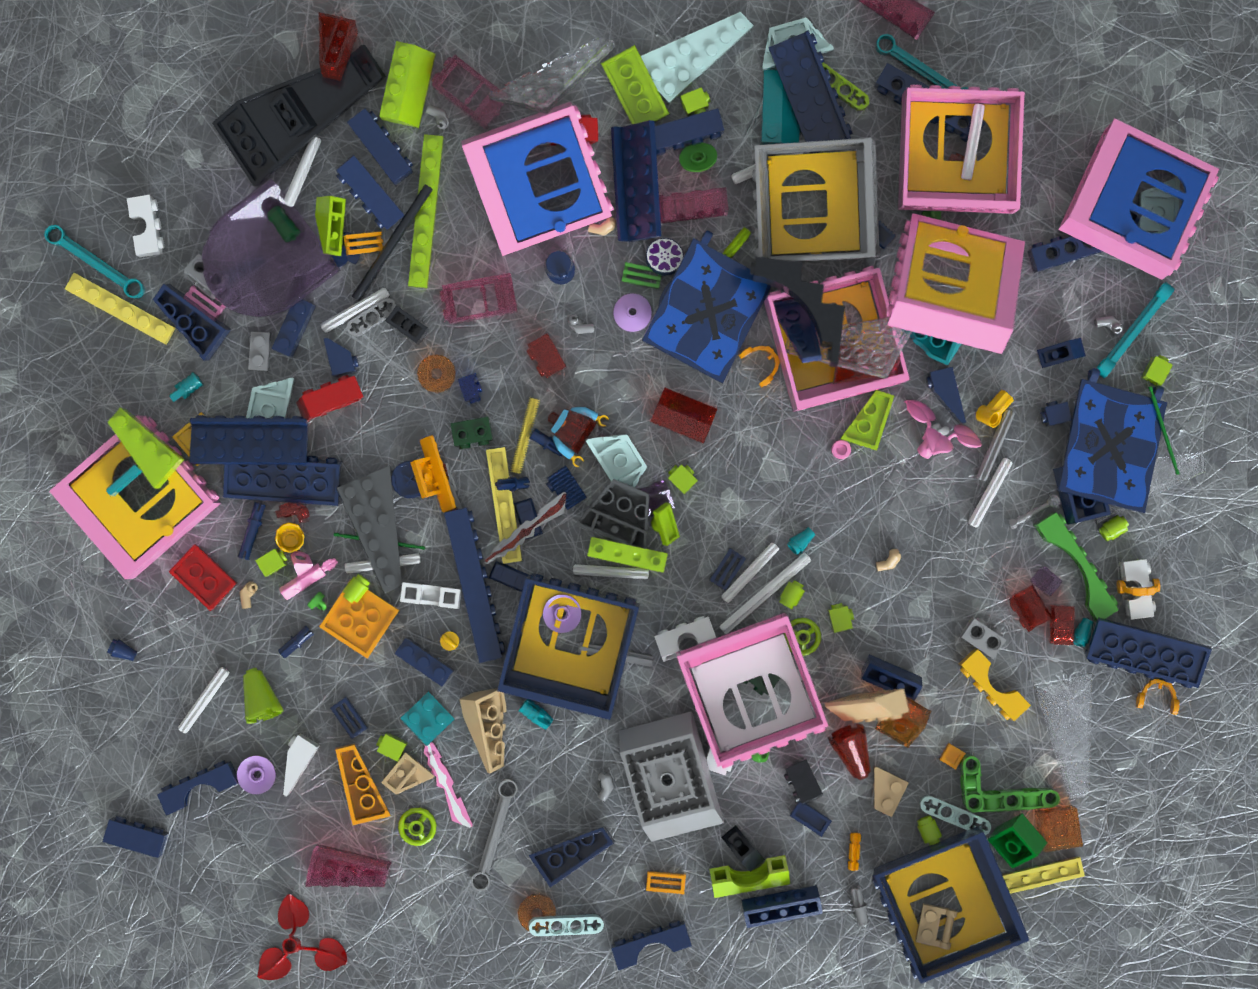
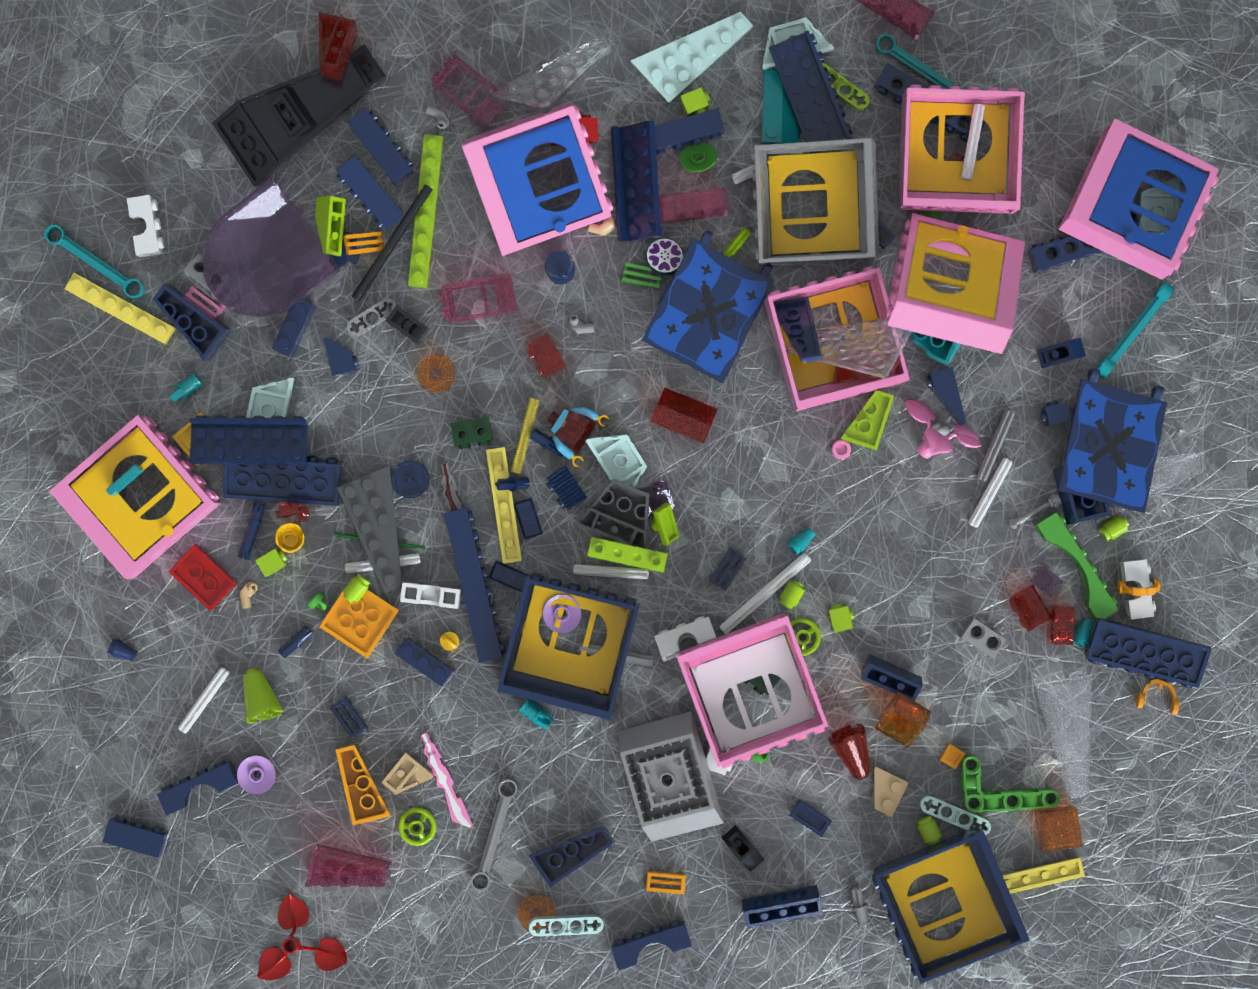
lime wedge [108,407,185,489] -> none
light grey plate [248,332,271,372] -> none
dark green piece [267,206,300,242] -> none
bright pink piece [279,551,338,600] -> none
white axle [283,137,321,207] -> none
white slope [283,734,320,797] -> none
red wedge [296,375,364,422] -> none
white axle [320,288,390,333] -> none
lime brick [376,732,408,762] -> none
lime slope [379,41,436,128] -> none
teal plate [400,691,455,746] -> none
light orange bracket [410,435,456,513] -> none
clear blue brick [457,373,483,404] -> none
tan wedge [460,688,506,773] -> none
light grey sword [484,492,567,564] -> none
light grey arm [597,772,614,802] -> none
lime tile [601,45,670,124] -> none
lavender dish [614,294,652,332] -> none
lime brick [668,464,698,494] -> none
lime arch [709,855,790,898] -> none
white axle [721,543,779,603] -> none
light orange piece [738,346,780,388] -> none
black arch [750,257,845,367] -> none
black brick [784,759,823,806] -> none
tan slope [824,689,909,723] -> none
light orange axle [848,832,861,871] -> none
tan arm [876,549,901,571] -> none
tan plate [916,903,958,950] -> none
yellow arch [958,648,1031,721] -> none
yellow piece [976,390,1014,428] -> none
green brick [987,813,1047,869] -> none
light grey arm [1095,316,1123,334] -> none
lime brick [1141,355,1173,386] -> none
green piece [1148,386,1180,475] -> none

